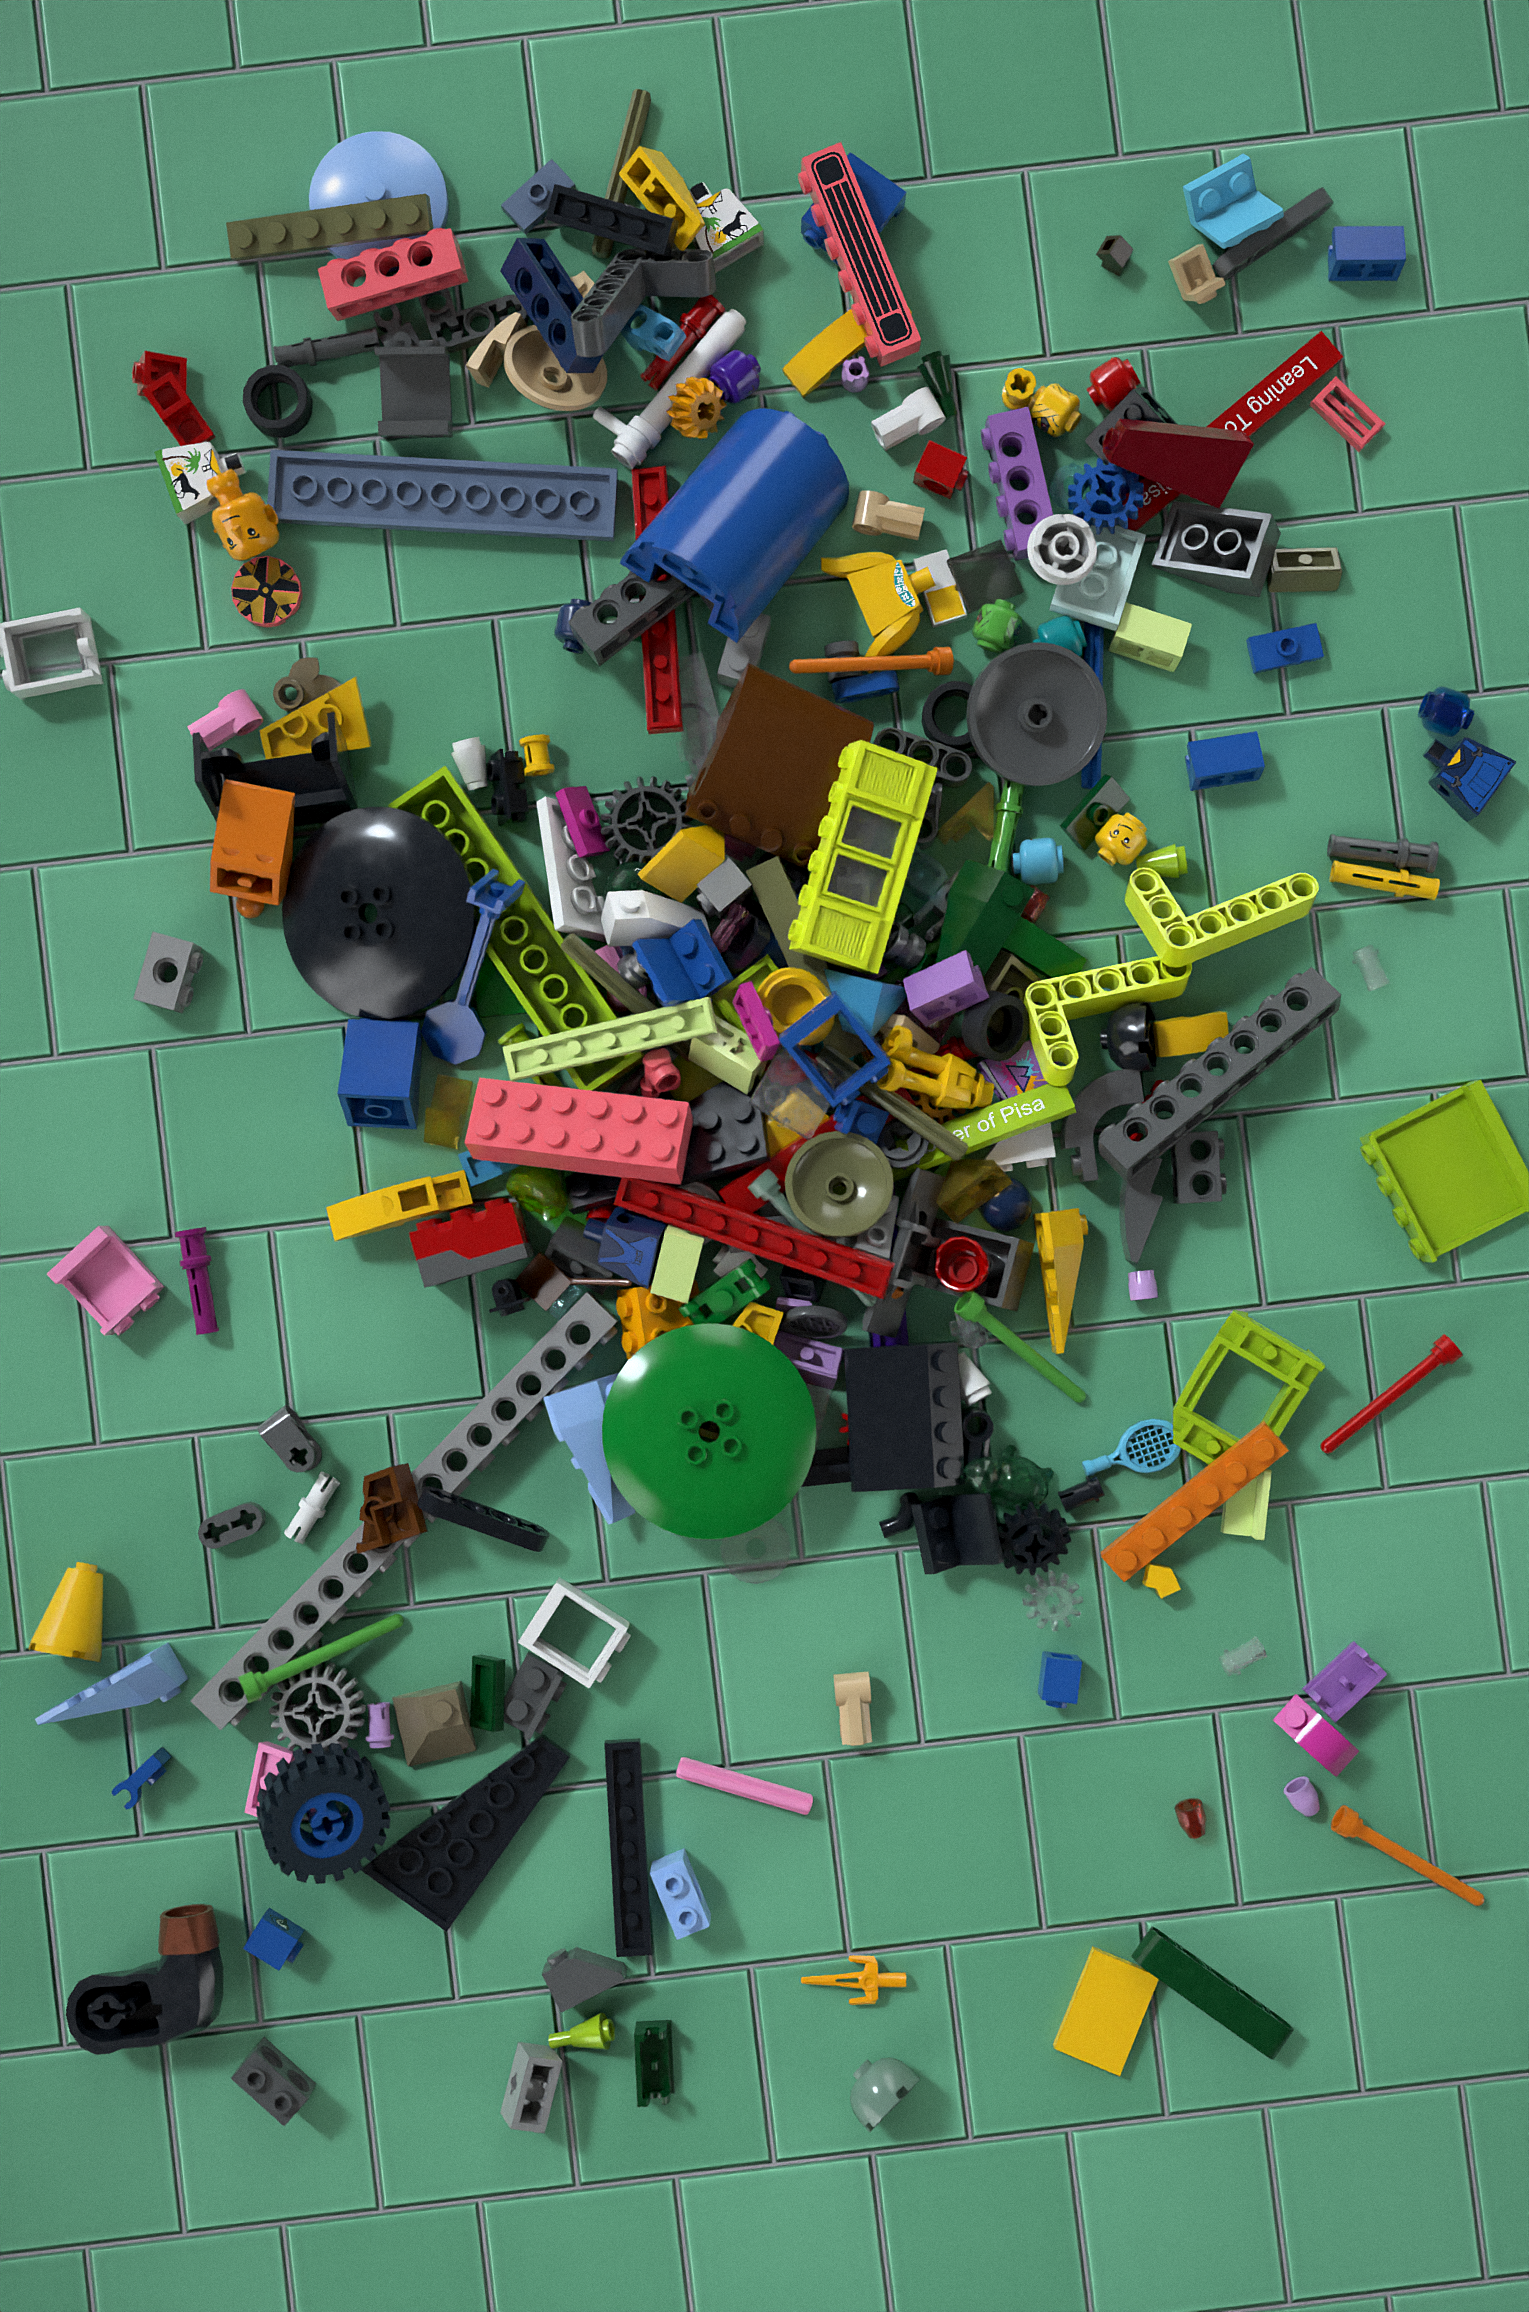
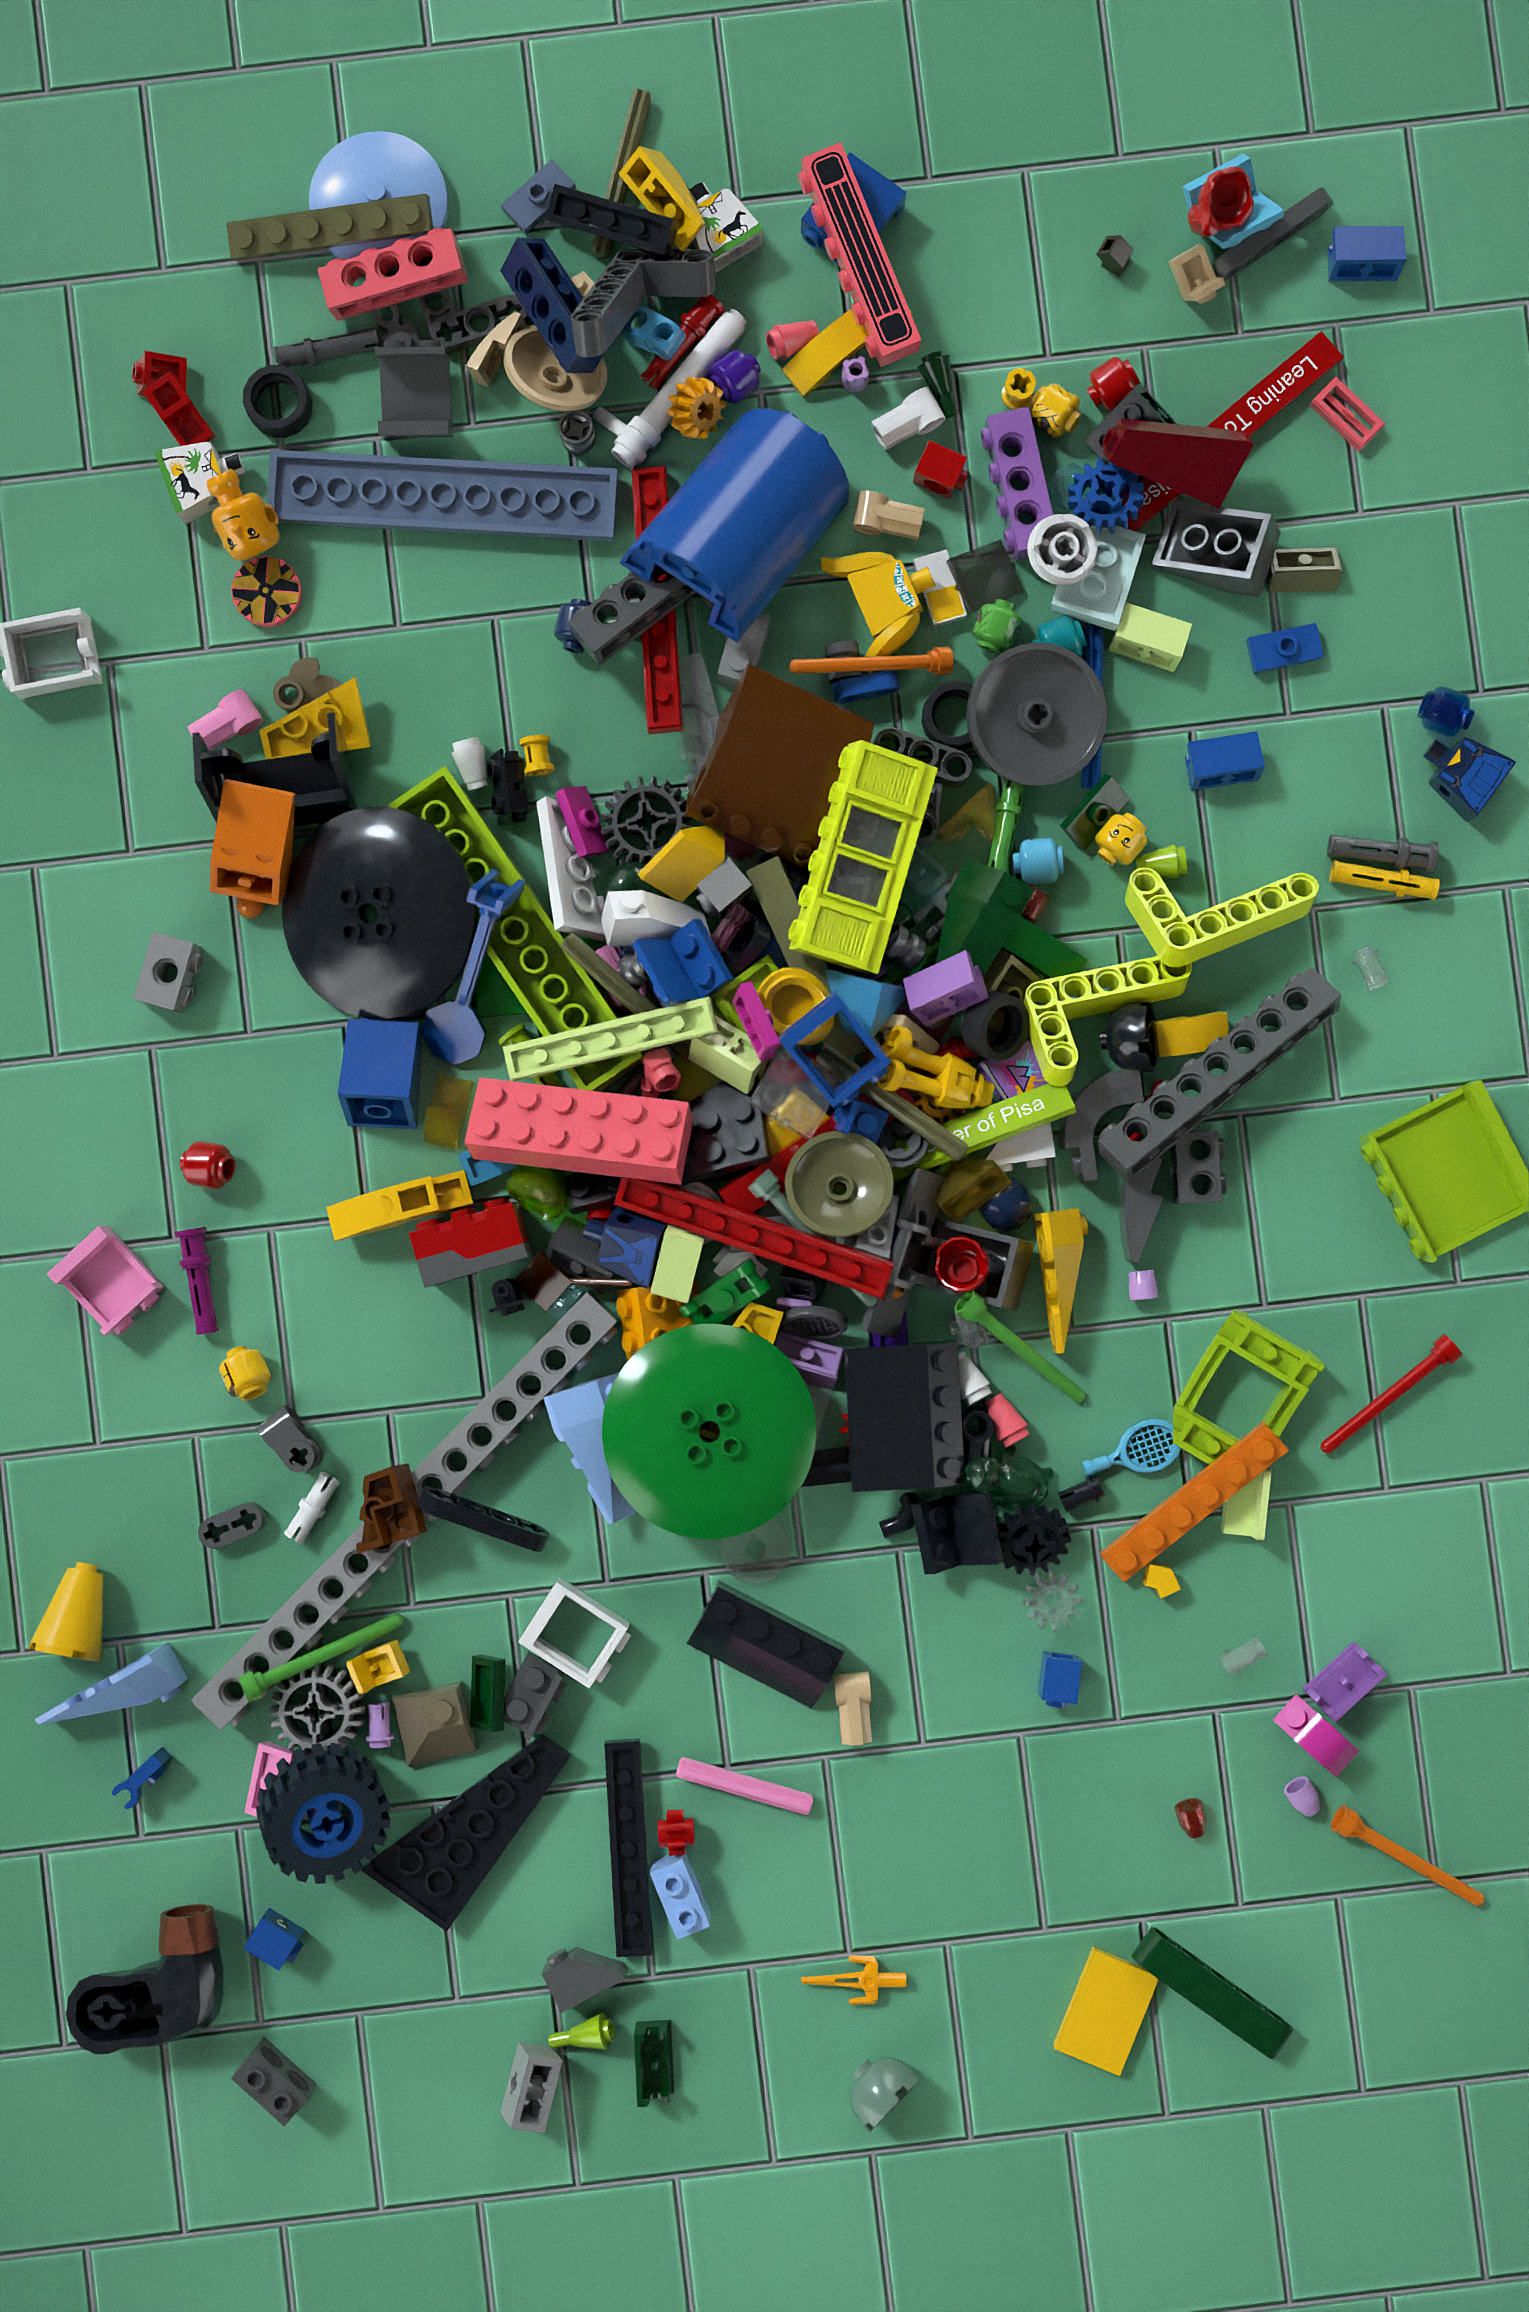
none -> red head [180,1141,236,1189]
none -> yellow head [219,1346,271,1401]
none -> yellow bracket [347,1639,411,1694]
none -> flat silver wheel [558,410,595,455]
none -> red gear [657,1809,695,1856]
none -> black slope [687,1580,844,1708]
none -> coral cone [766,320,819,360]
none -> coral cone [984,1393,1030,1448]
none -> red hair [1187,166,1254,237]

